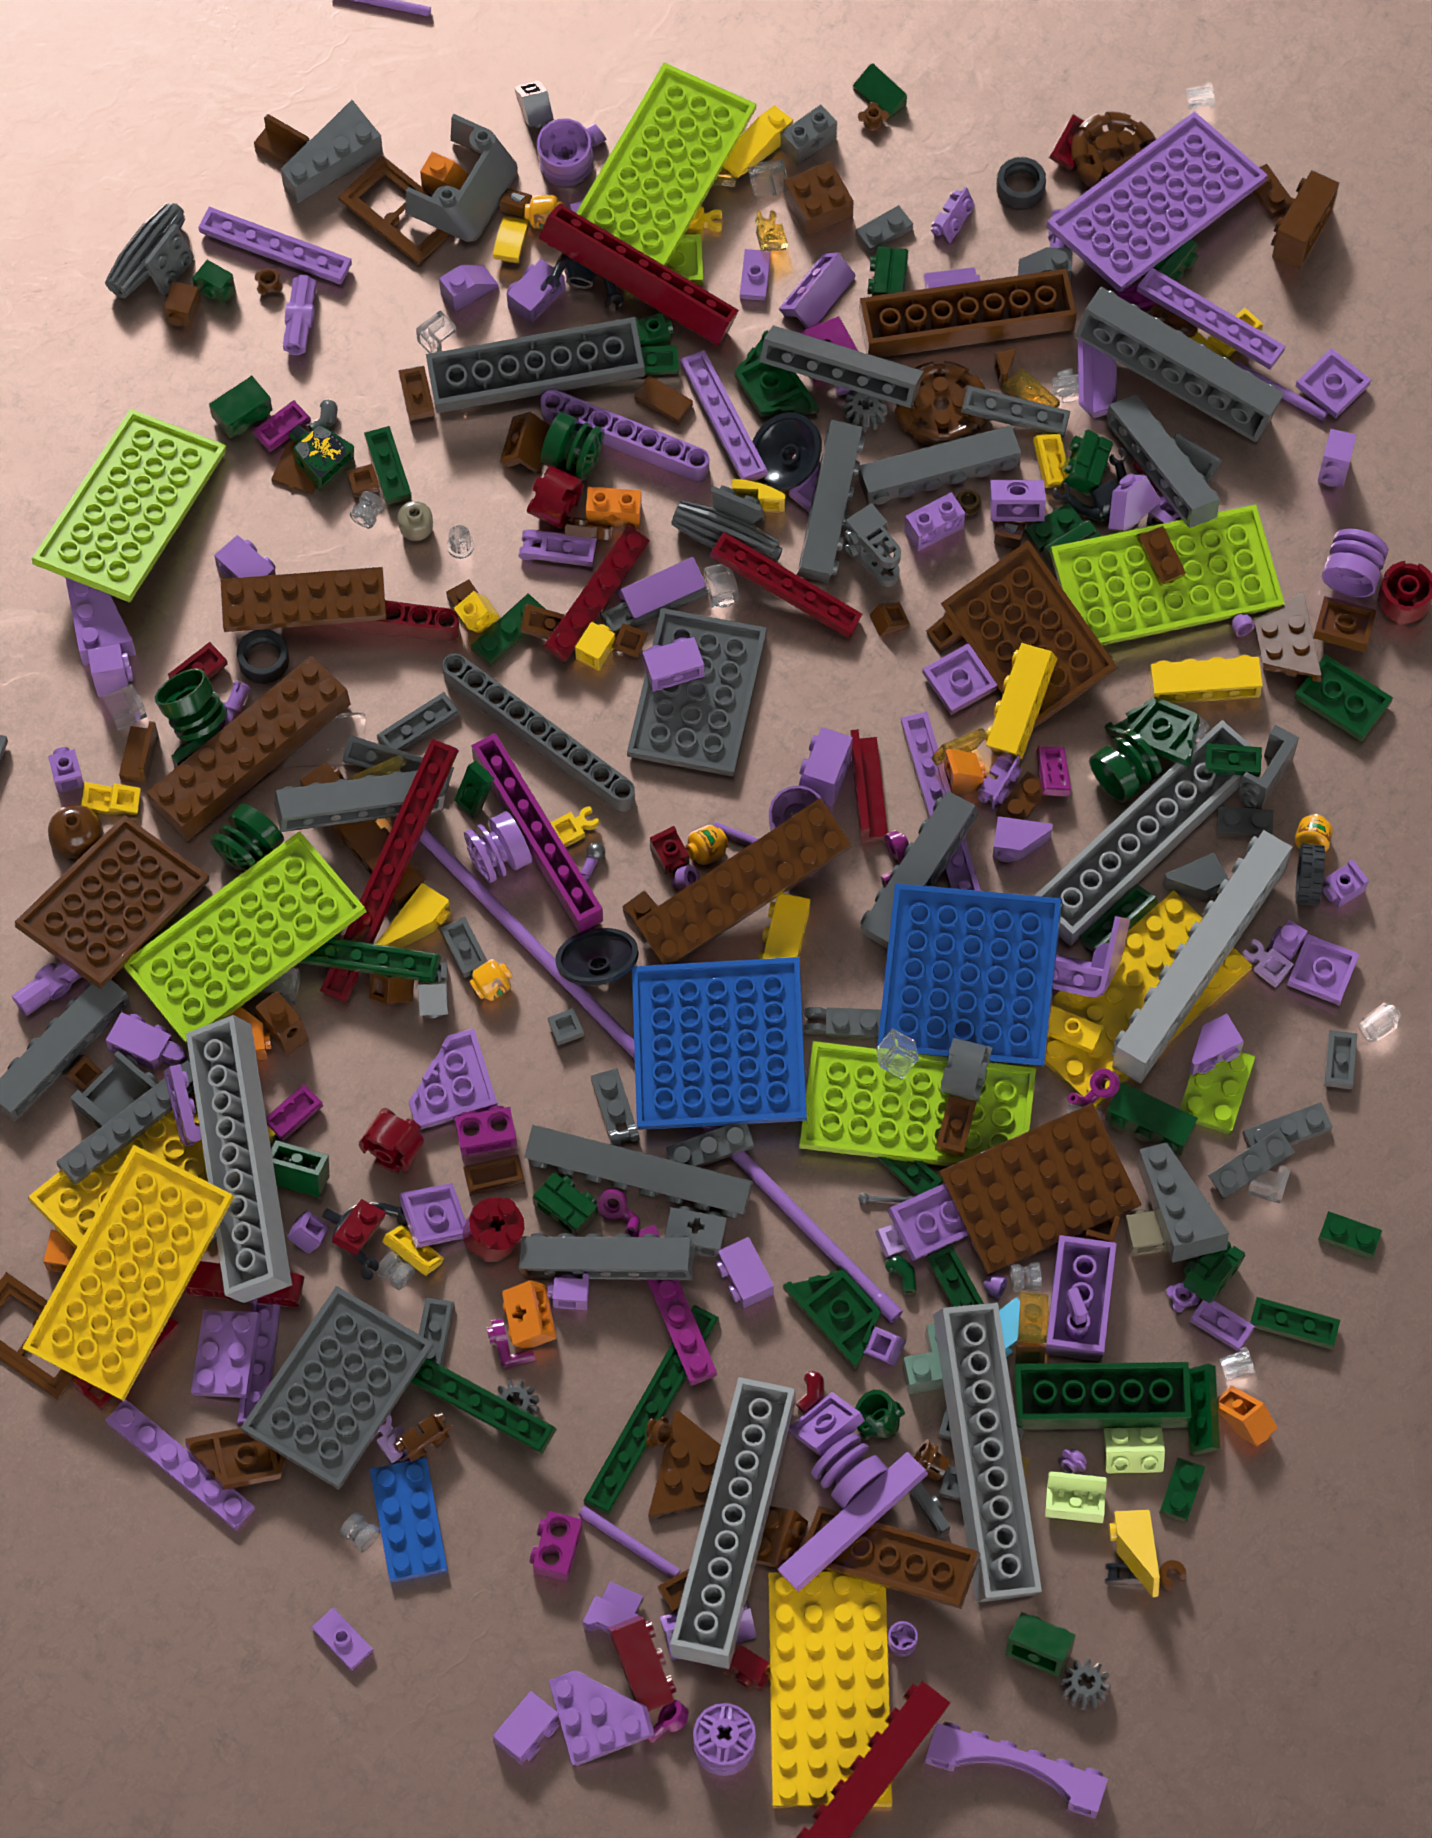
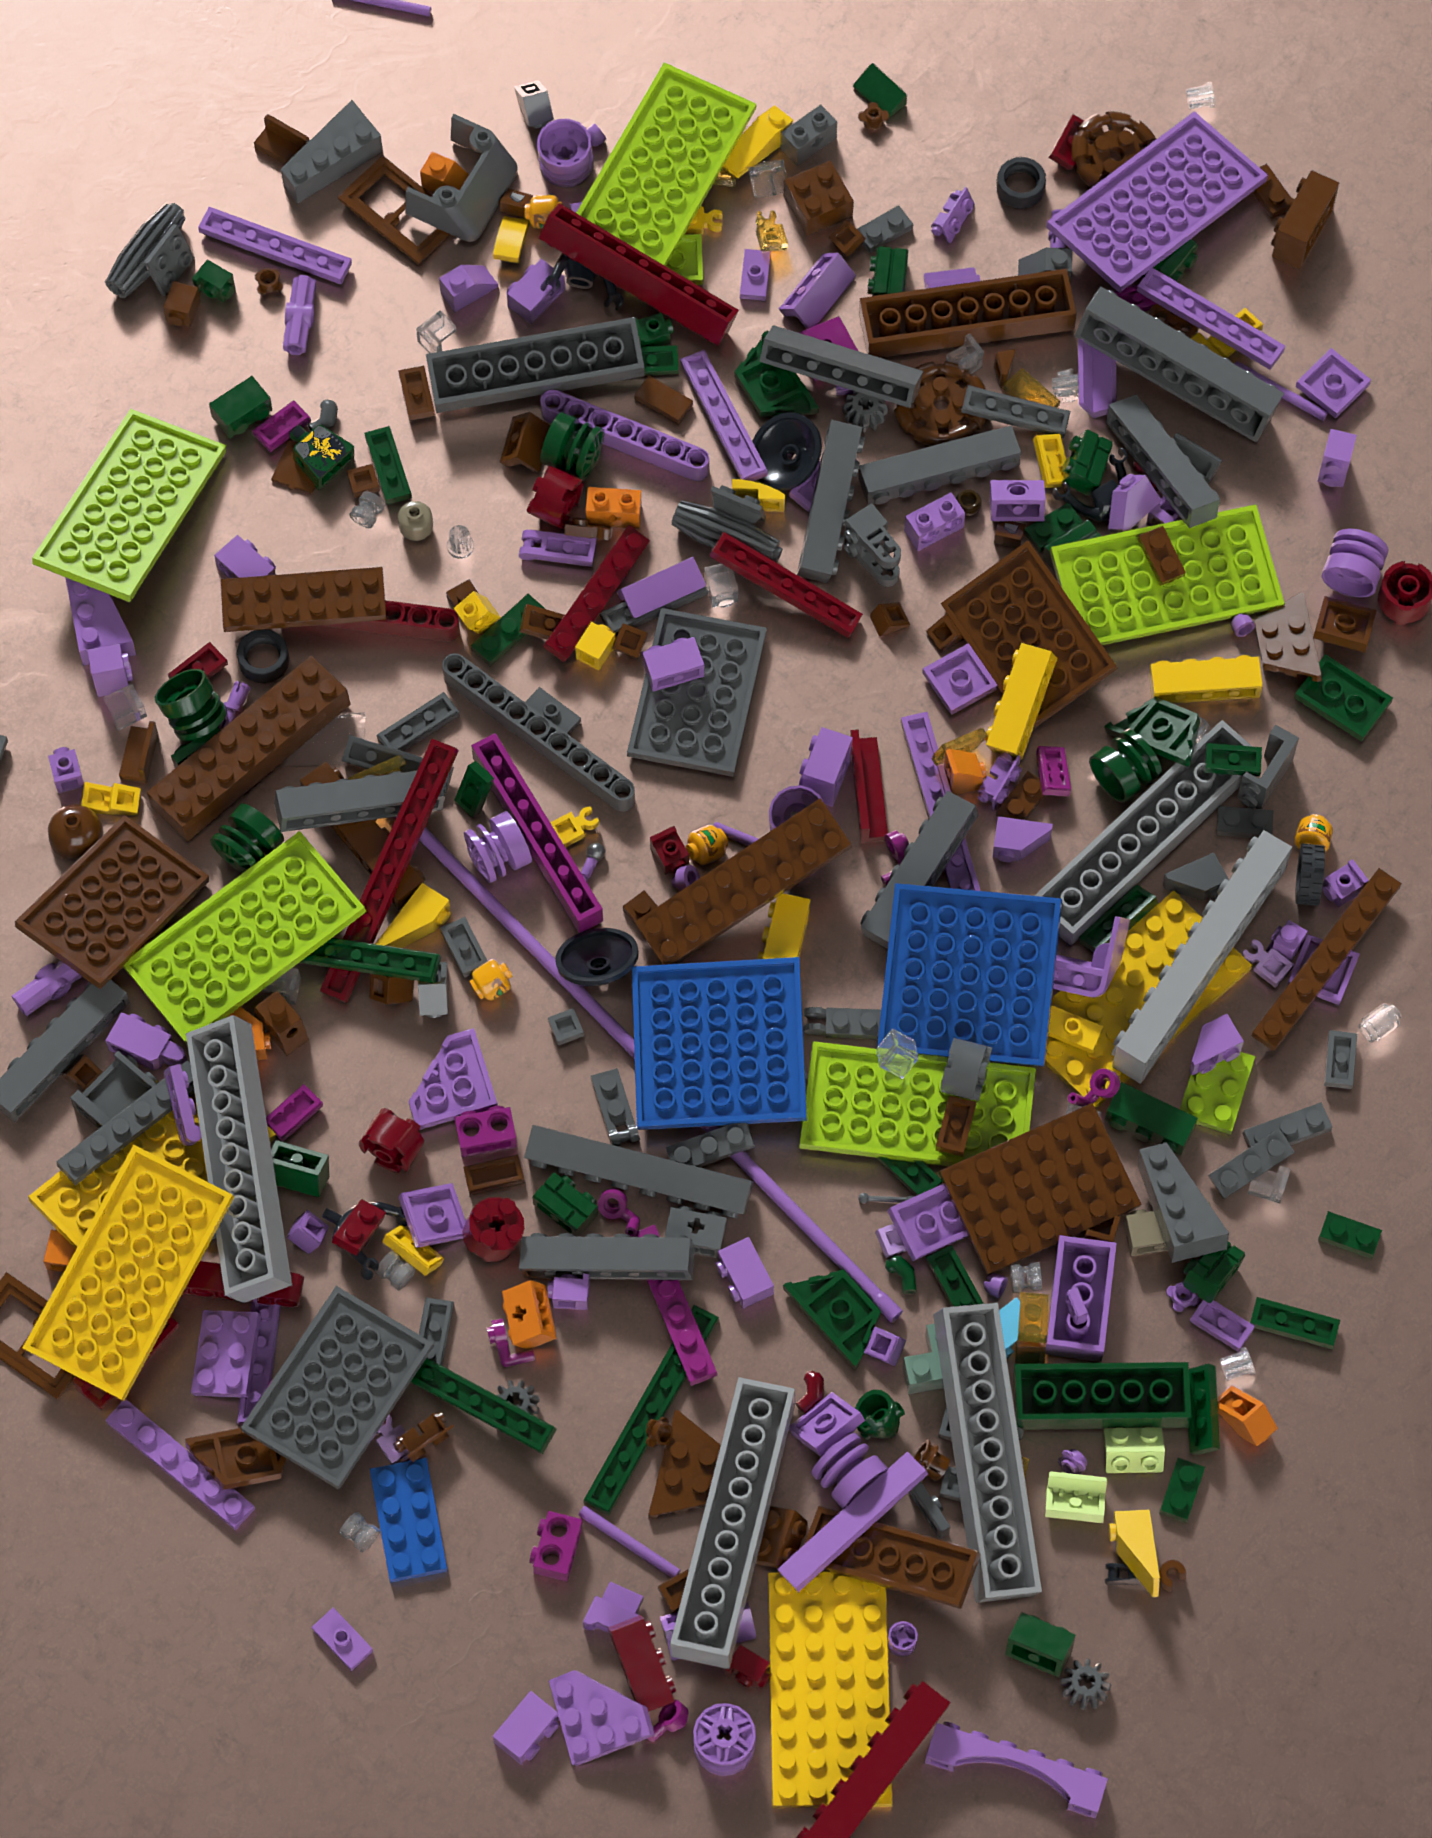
none -> dark grey plate [525,687,581,735]
none -> reddish brown plate [828,219,866,257]
none -> clear panel [946,333,984,374]
none -> reddish brown plate [1251,868,1402,1052]

